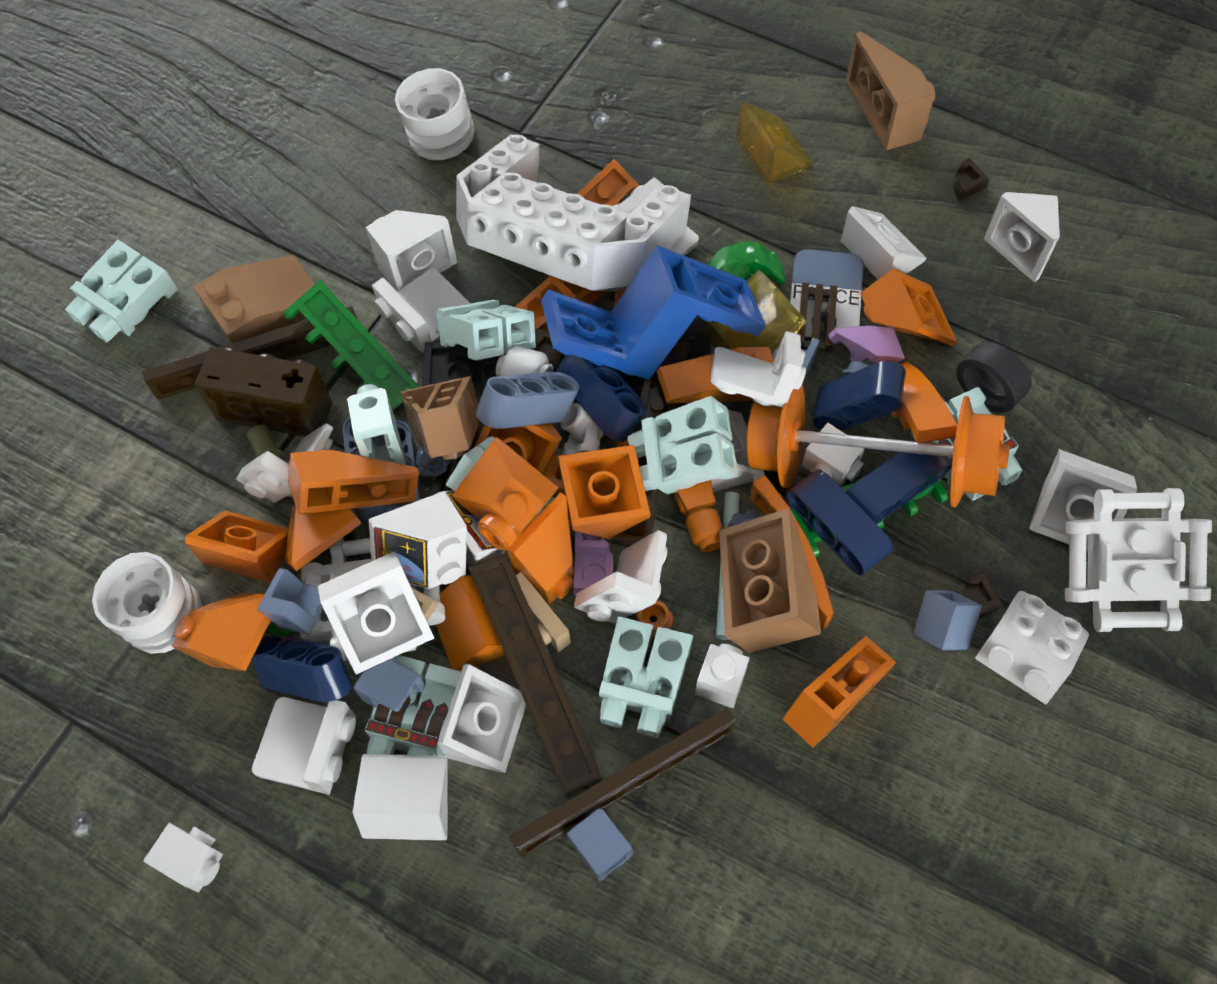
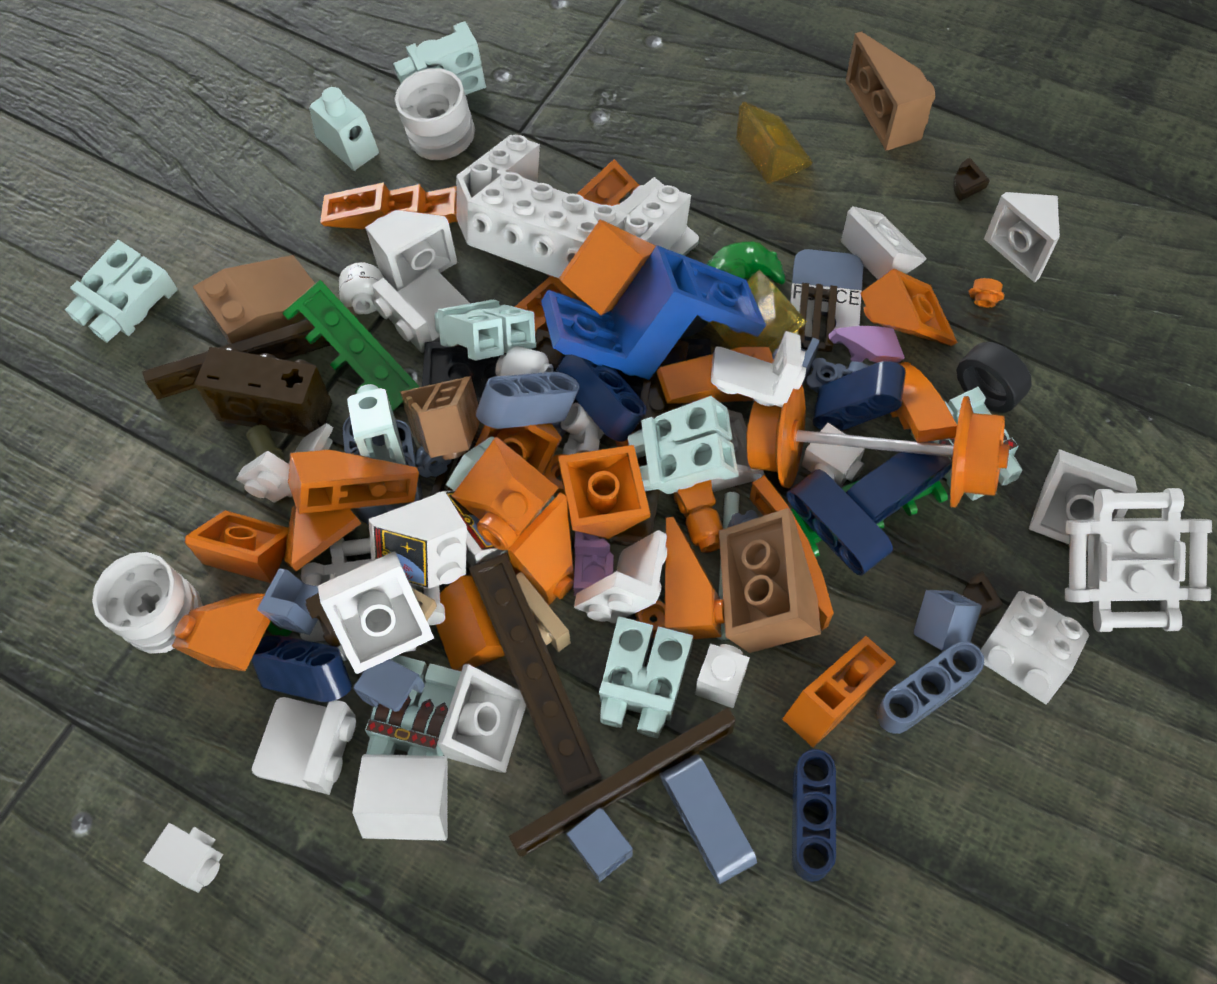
none -> dark brown tile [305,593,341,647]
none -> light aqua torso [309,87,379,171]
none -> orange slope [320,183,458,229]
none -> white head [339,263,384,314]
none -> light aqua hips [393,21,486,95]
none -> orange slope [559,219,656,315]
none -> sand blue beam [660,754,757,884]
none -> orange slope [665,517,725,639]
none -> dark blue beam [792,749,836,882]
none -> sand blue plate [806,358,846,393]
none -> sand blue beam [876,642,985,734]
none -> orange plate [969,278,1005,307]

